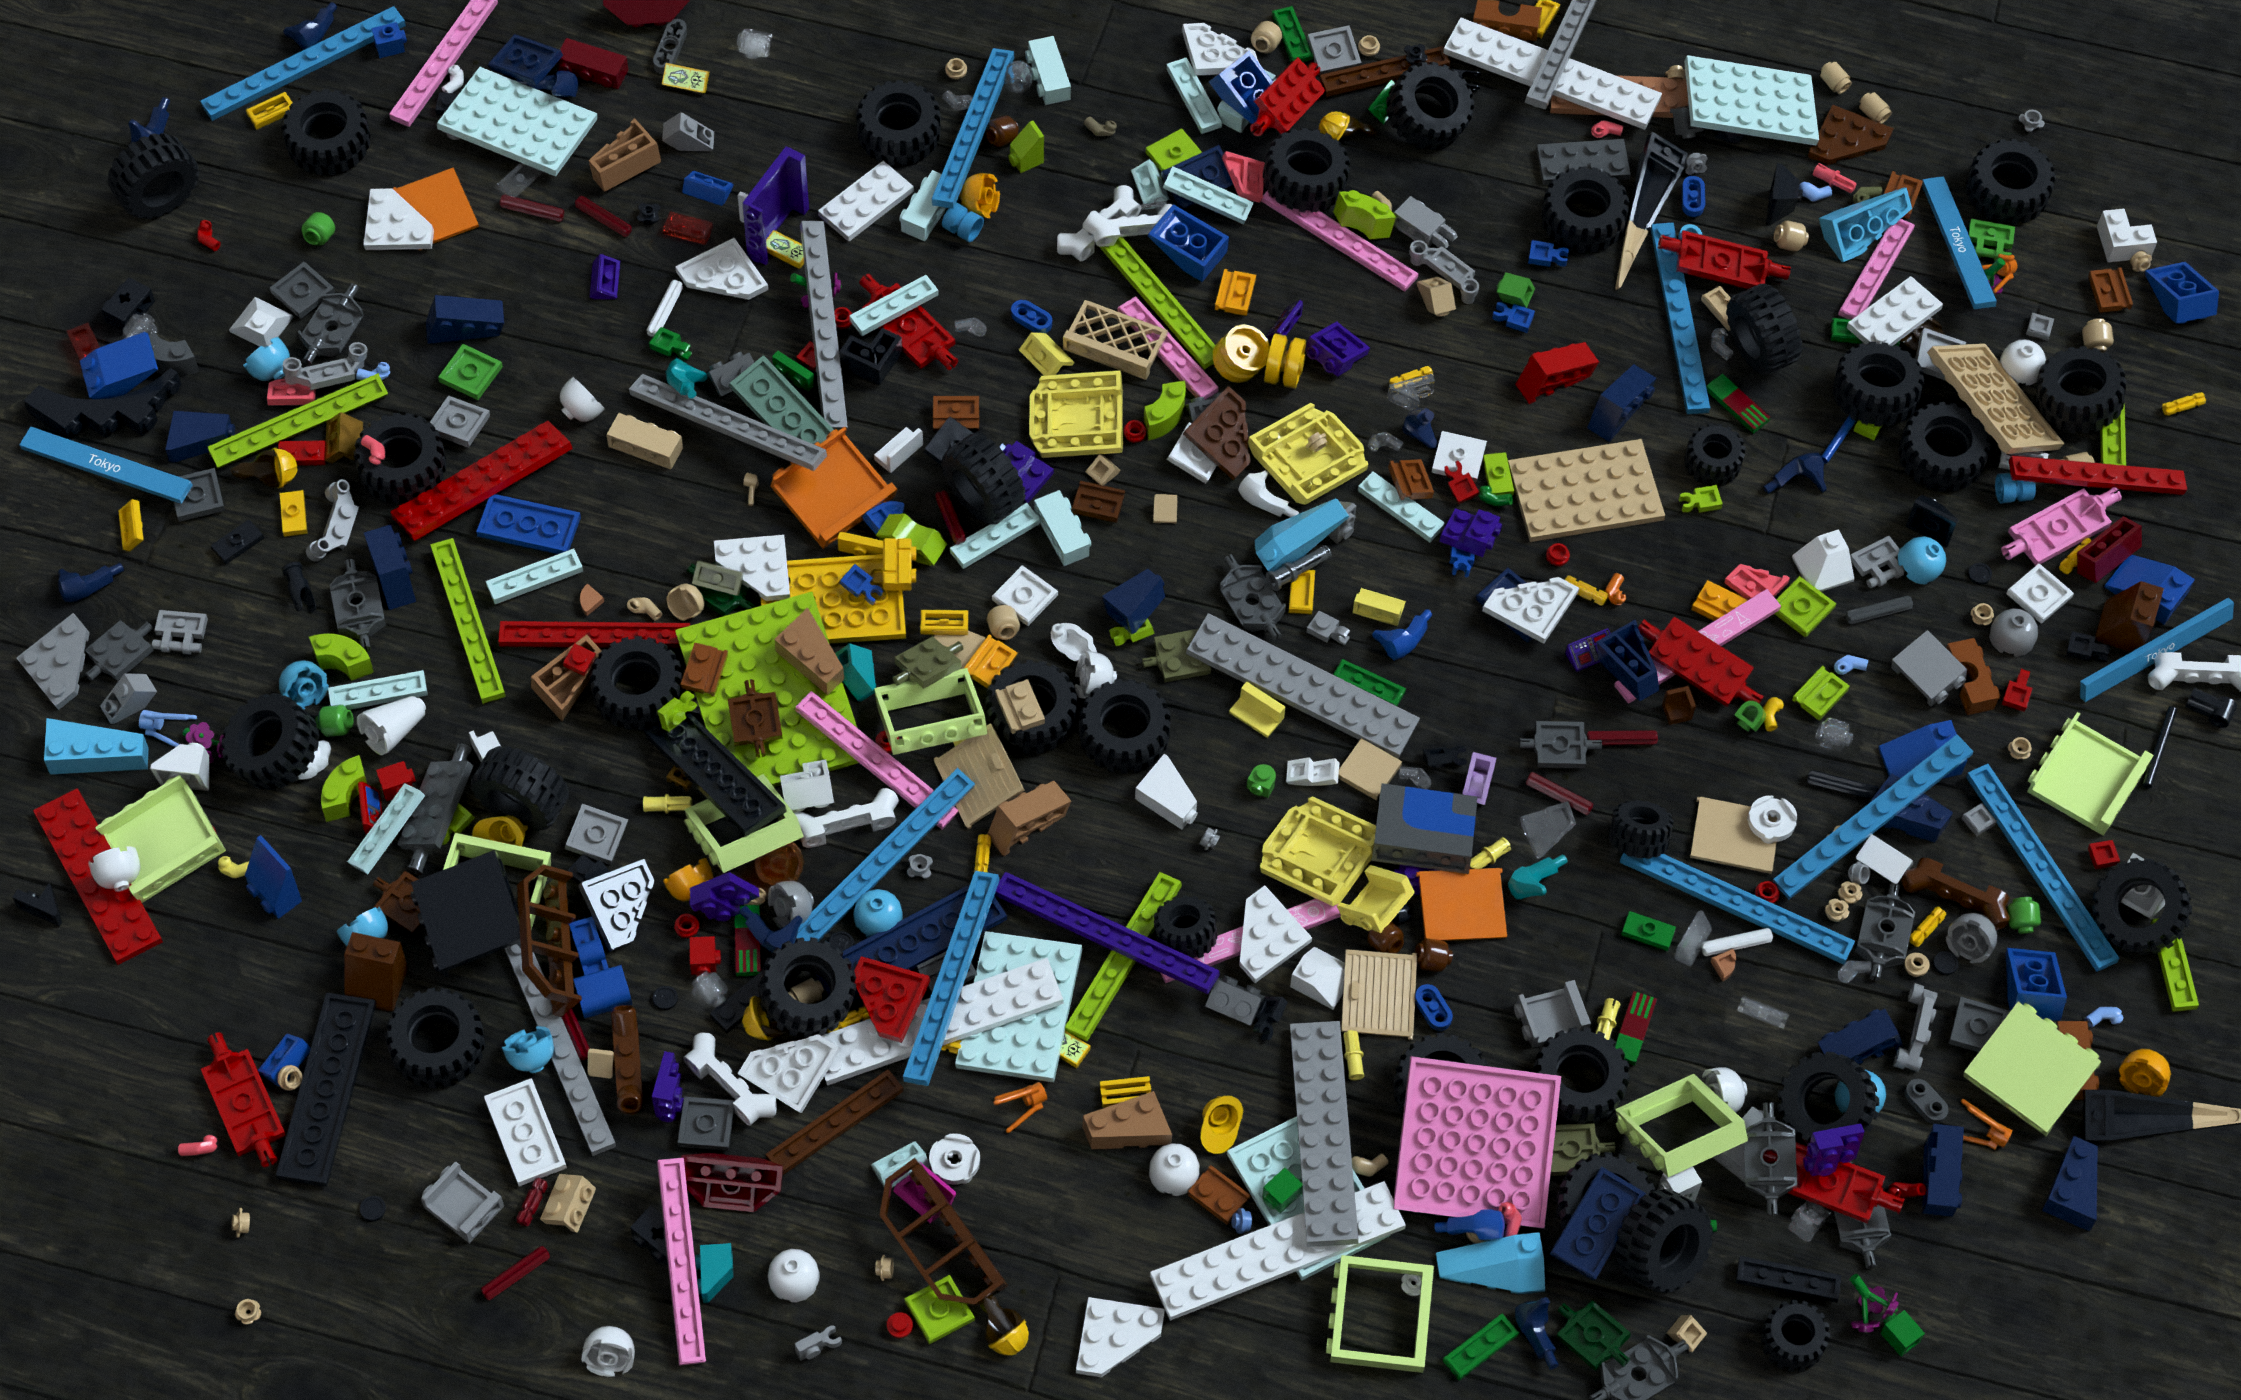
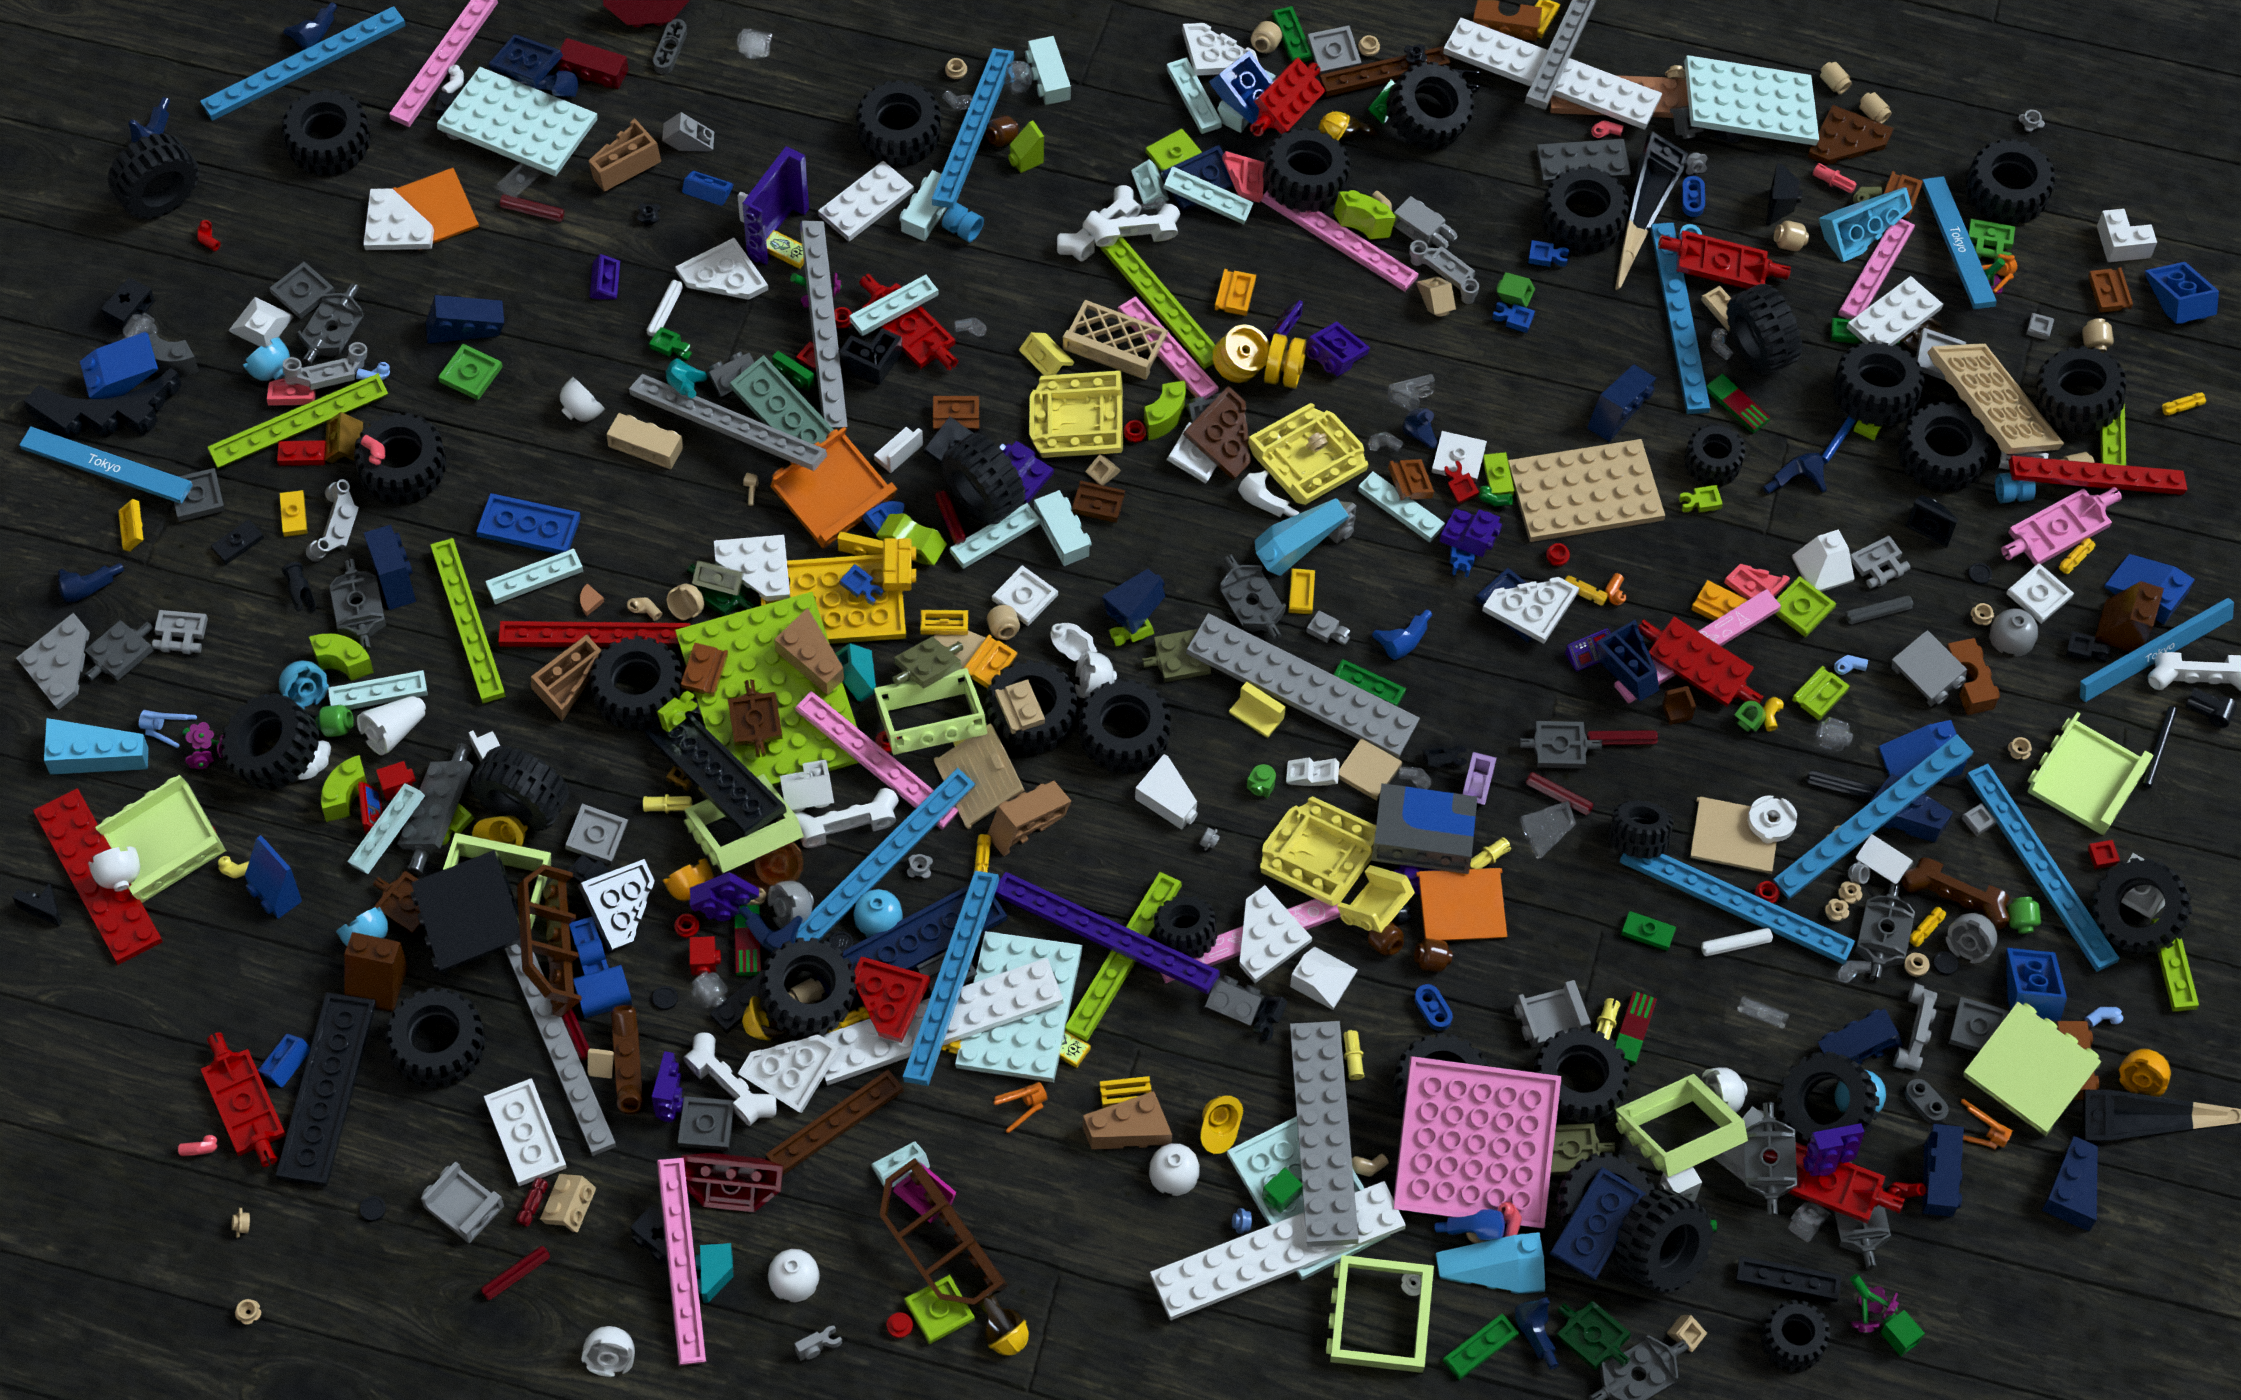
clear red plate [67,323,100,360] -> none
light grey slope [100,674,157,724] -> none
white slope [150,743,209,791] -> none
dark blue slope [165,411,235,462] -> none
dark brown piece [230,448,297,488] -> none
yellow tile [246,92,292,130] -> none
tan plate [278,1065,303,1091] -> none
bright green head [301,212,335,246] -> none
blue brick [371,22,407,58] -> none
red plate [390,421,573,541] -> none
light grey plate [430,396,490,448] -> none
medium azure cylinder [502,1026,554,1073] -> none
red plate [563,643,596,676] -> none
dark red axle [575,196,632,237] -> none
tile [662,63,709,93] -> none
clear red plate [663,211,713,245] -> none
tan plate [875,1255,894,1281] -> none
white plate [929,1134,980,1185] -> none
light orange cylinder [959,173,1000,218] -> none
blue plate [1011,300,1052,333] -> none
white plate [1076,1297,1165,1377] -> none
dark tan arm [1084,116,1117,136] -> none
blue slope [1148,204,1229,282] -> none
tan slope [1153,494,1177,524] -> none
dark orange plate [1187,1165,1250,1225] -> none
dark grey pin [1266,545,1332,591] -> none
tan piece [1341,950,1417,1040] -> none
light yellow panel [1353,588,1406,626] -> none
yellow axle [1389,366,1433,391] -> none
teal animal [1508,854,1568,900] -> none
red wedge [1515,342,1599,404] -> none
clear slope [1674,910,1712,966] -> none
nougat tile [1711,949,1736,981] -> none
light blue arm [1799,182,1832,201] -> none
medium azure cylinder [1898,536,1946,585] -> none
white cylinder [1999,339,2046,386] -> none
red plate [2002,669,2033,712] -> none
dark red brick [2077,516,2142,583] -> none
tan plate [2130,251,2152,272] -> none

